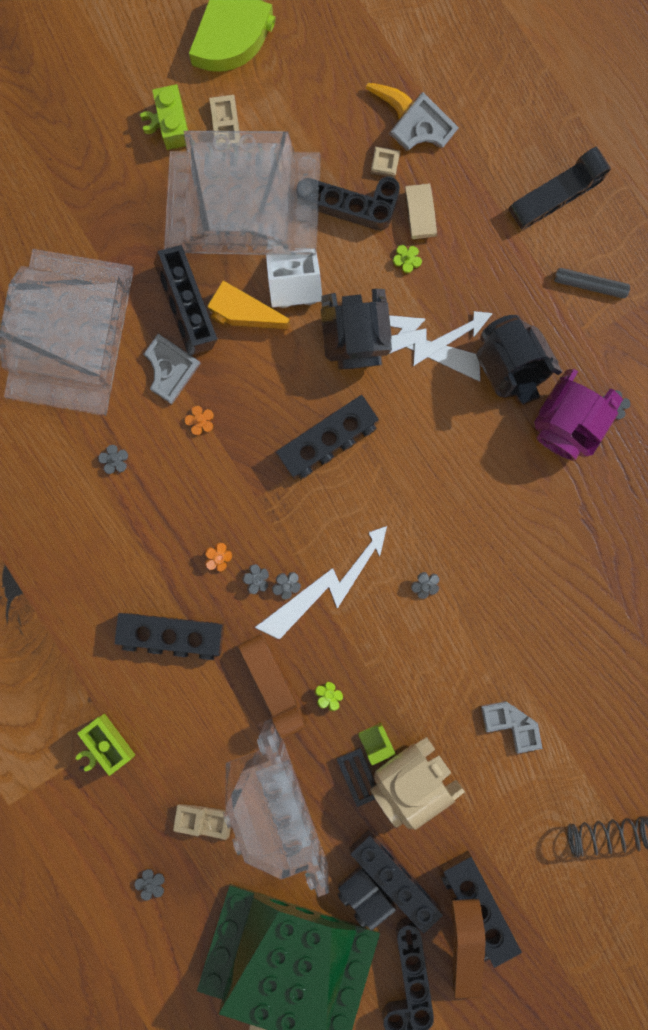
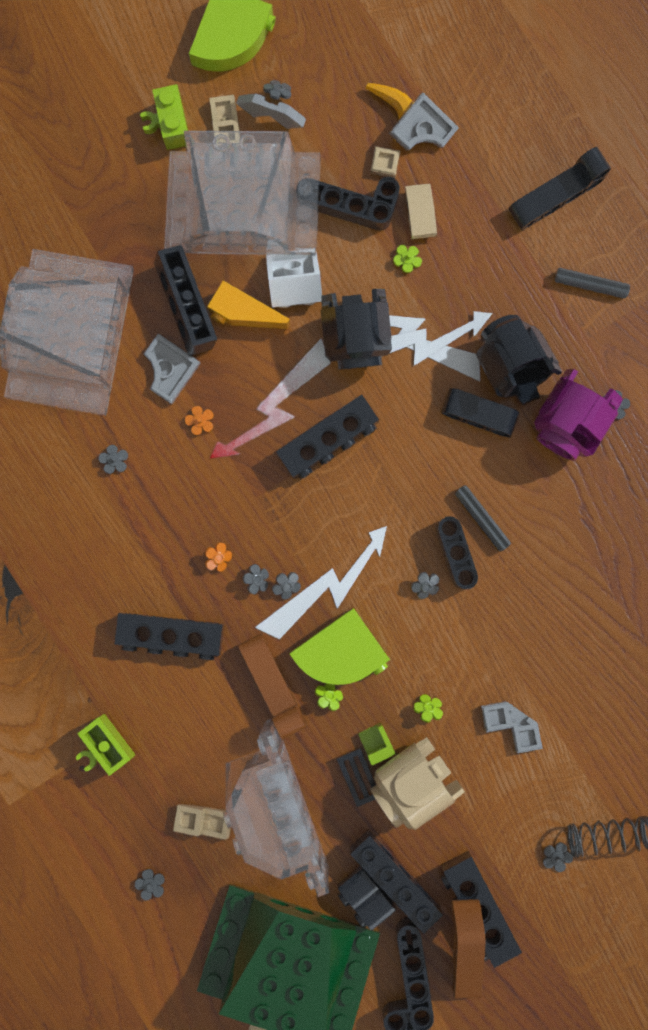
none -> sticker [210,339,330,459]
none -> light grey tile [236,93,306,129]
none -> dark grey plant [263,80,291,100]
none -> lime brick [290,608,390,685]
none -> lime plant [414,694,443,723]
none -> black beam [436,516,478,589]
none -> black beam [441,388,519,438]
none -> dark grey axle [455,485,511,552]
none -> dark grey plant [543,842,573,872]

